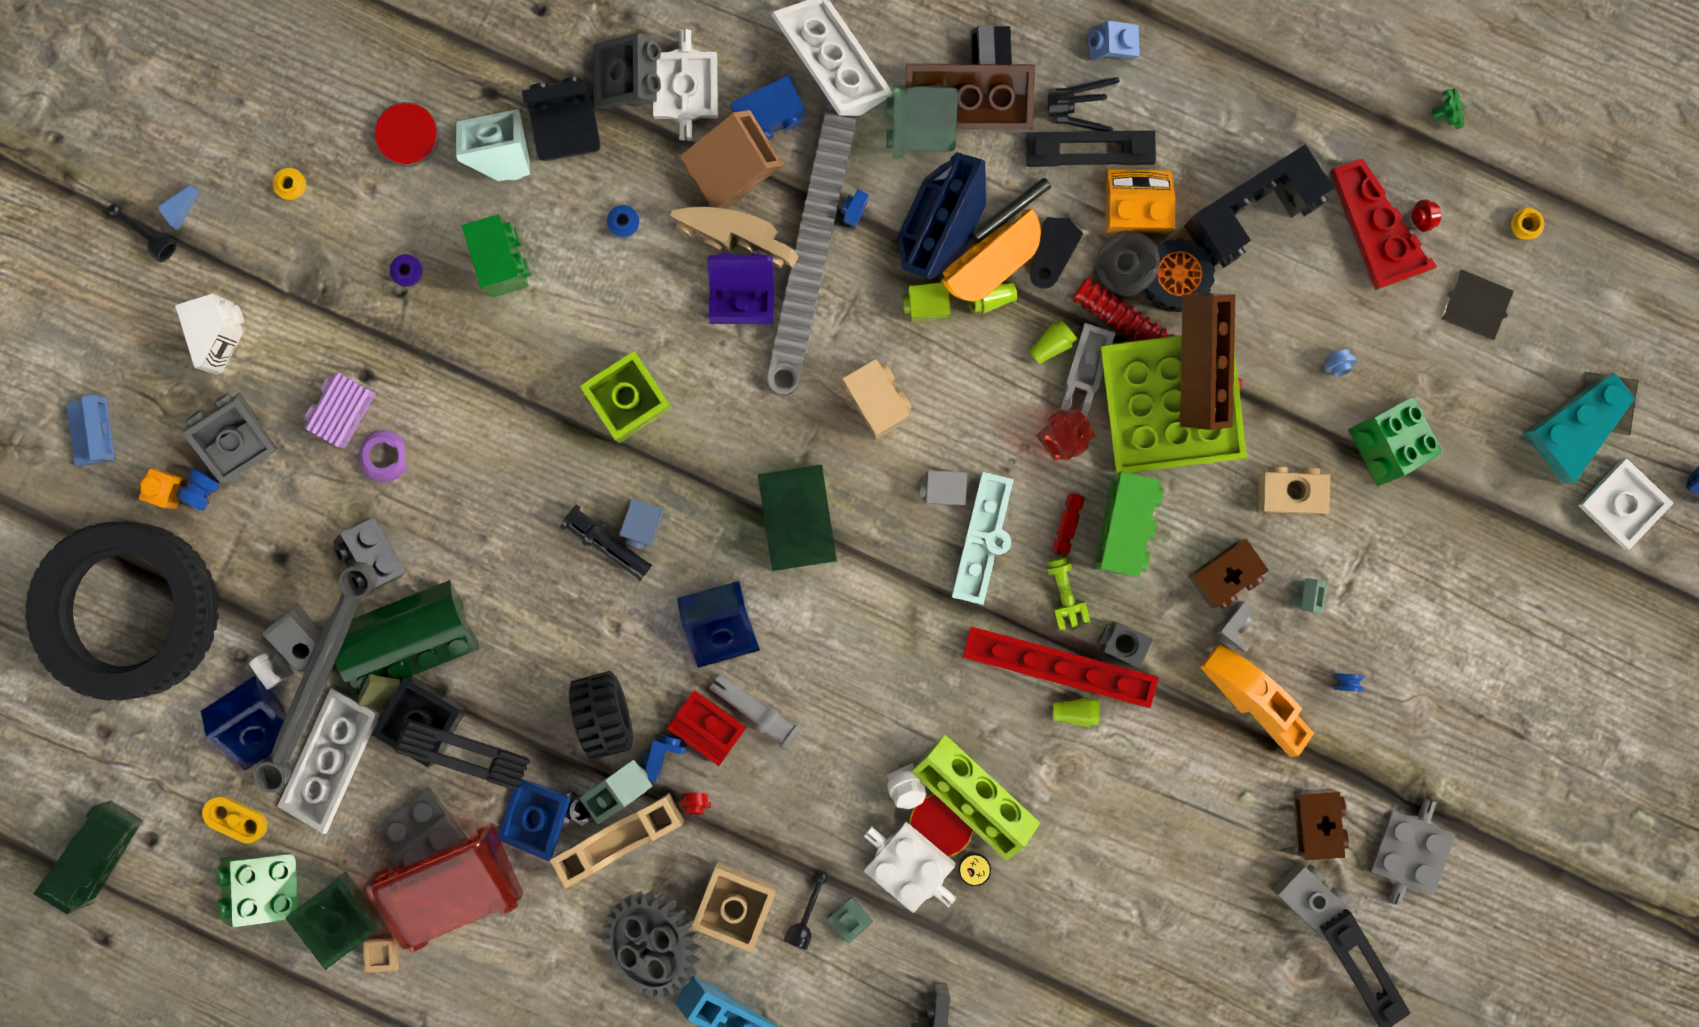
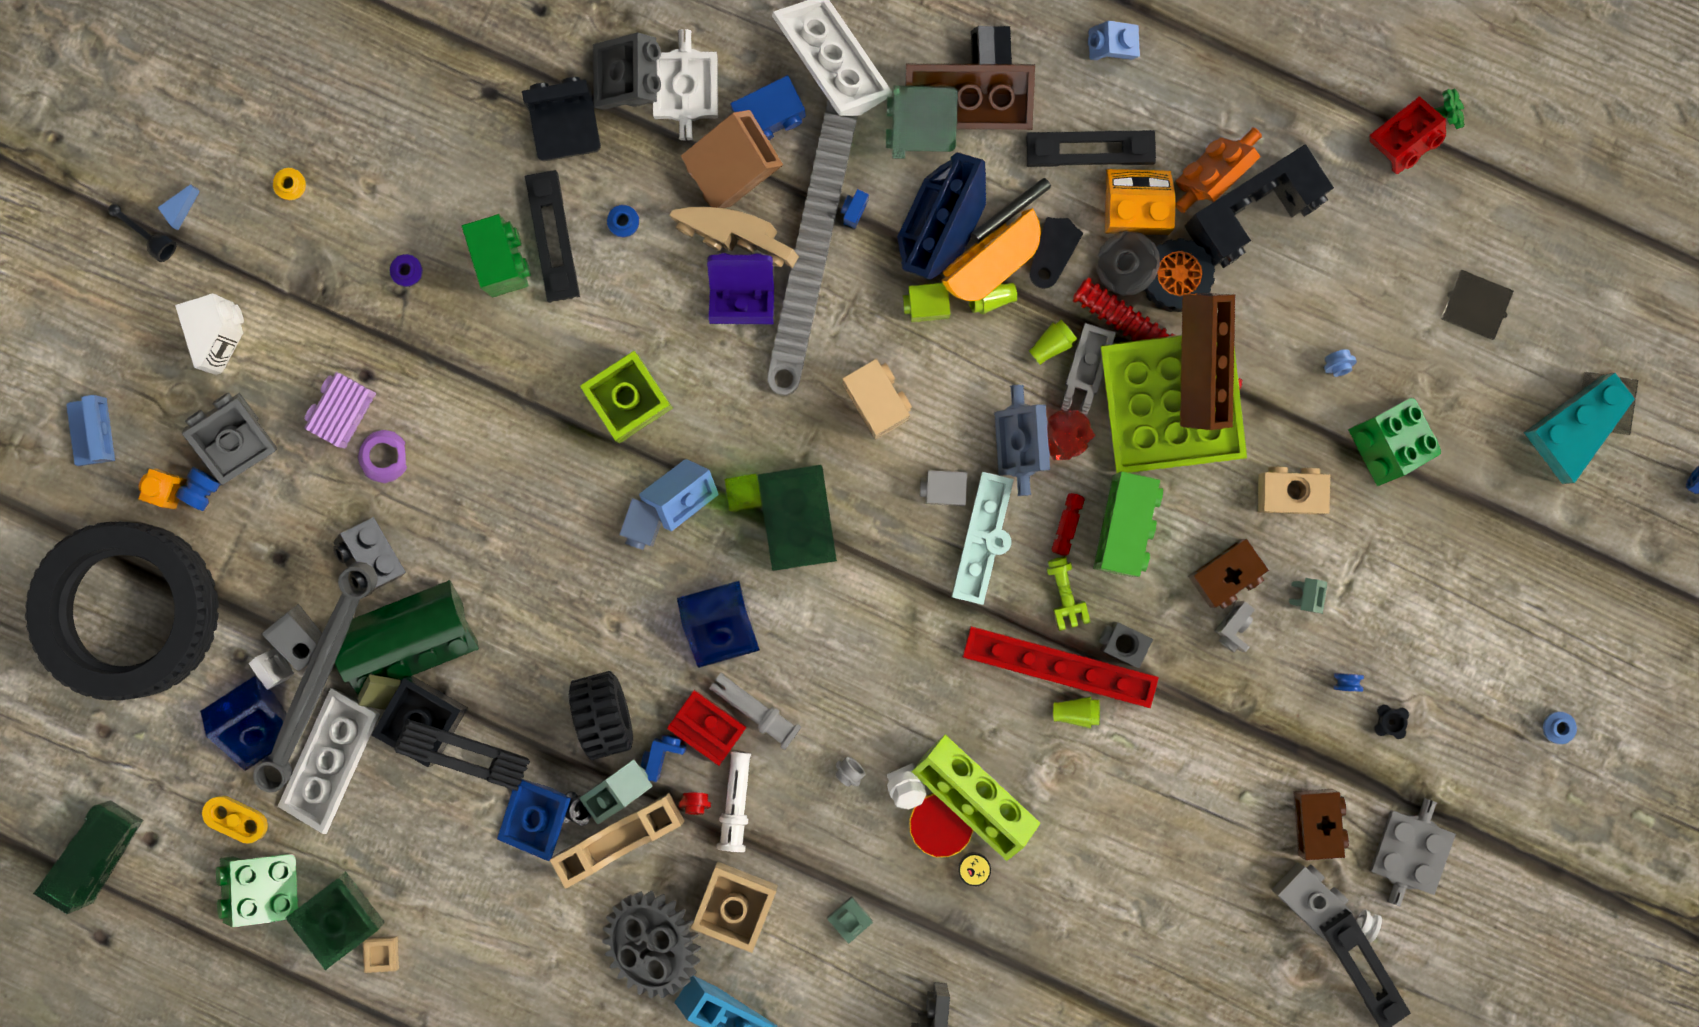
clear red windscreen [363,823,523,952] -> none
red tile [374,102,440,167] -> none
dark grey plate [376,788,468,882] -> none
light aqua slope [456,109,530,181] -> none
black pin [560,504,652,581] -> none
black hinge [783,871,828,950] -> none
white plate [863,822,957,913] -> none
black plant [1048,77,1120,131] -> none
light orange slope [1200,644,1314,758] -> none
red wing [1330,158,1437,291] -> none
red plate [1412,199,1441,232] -> none
yellow plate [1511,208,1544,240] -> none
white plate [1578,458,1674,550] -> none
none -> black container [525,170,580,303]
none -> medium blue panel [639,459,719,532]
none -> white pin [716,752,751,852]
none -> clear neon green brick [724,474,763,512]
none -> light grey plate [836,757,865,787]
none -> sand blue plate [994,385,1050,496]
none -> orange plate [1175,127,1262,214]
none -> white bush [1356,909,1382,943]
none -> red bracket [1369,96,1446,175]
none -> black plate [1374,704,1409,739]
none -> medium blue plate [1543,712,1577,744]

